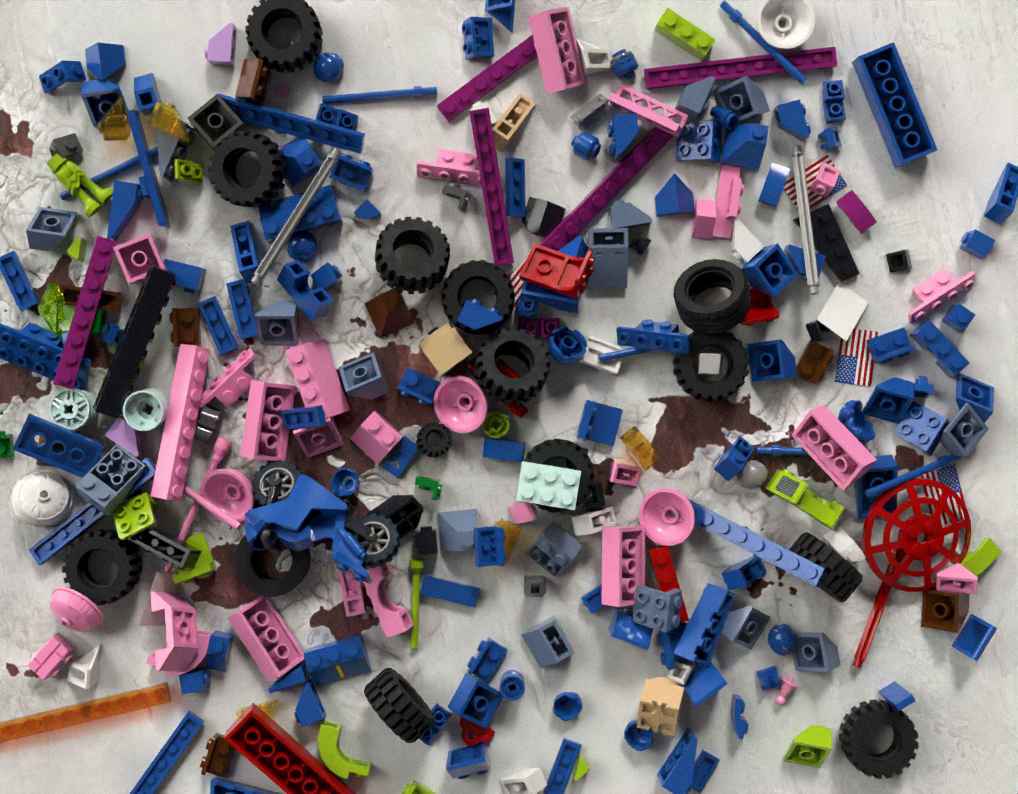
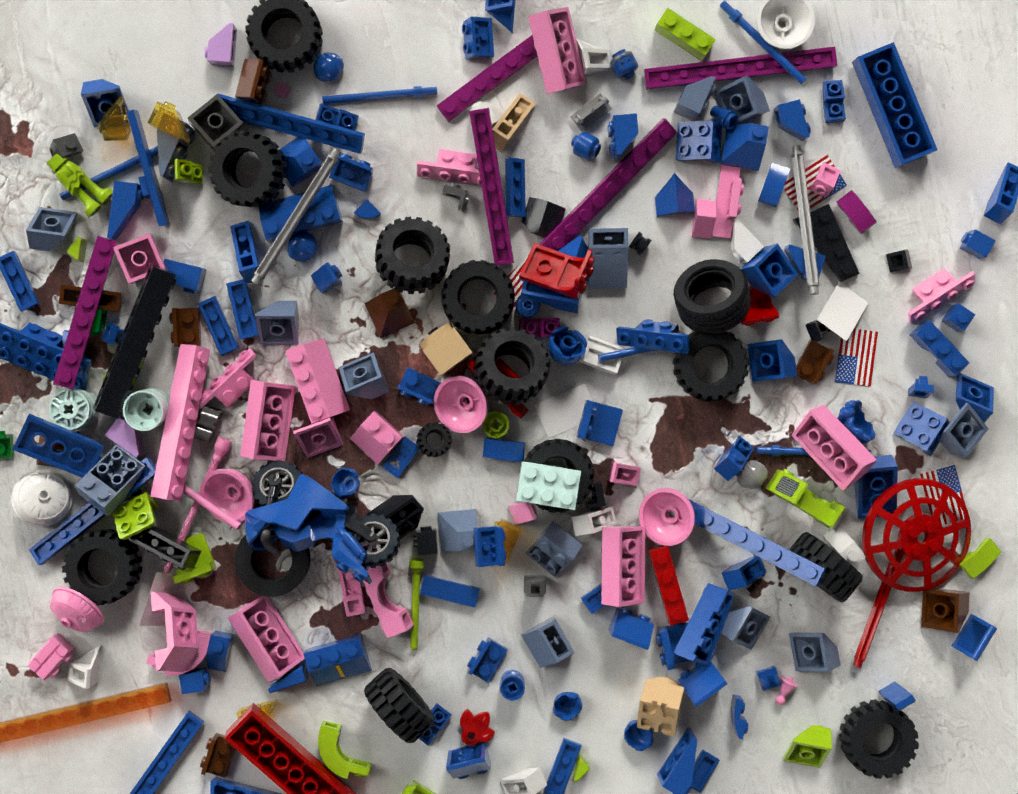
clear neon green wing [38,283,65,336] -> none
blue bracket [39,60,87,94] -> none
blue slope [85,42,126,81] -> none
blue slope [134,73,164,115] -> none
blue arch [277,259,334,321] -> none
blue plate [281,405,327,430] -> none
blue slope [294,679,326,728] -> none
green bracket [415,475,442,500] -> none
blue slope [448,673,503,729] -> none
blue slope [457,298,503,330] -> none
bright pink fence [608,84,689,137] -> none
sand blue slope [609,200,652,228] -> none
clear yellow slope [620,426,660,471] -> none
sand blue bracket [633,585,683,633] -> none
white slope [668,661,693,685] -> none
white slope [699,353,721,374] -> none
blue hair [767,624,797,655] -> none
blue tile [818,127,842,149] -> none
blue slope [862,377,914,424] -> none
blue bar [865,454,962,498] -> none
blue bracket [866,327,915,364] -> none
bright pink slope [936,563,978,594] -> none

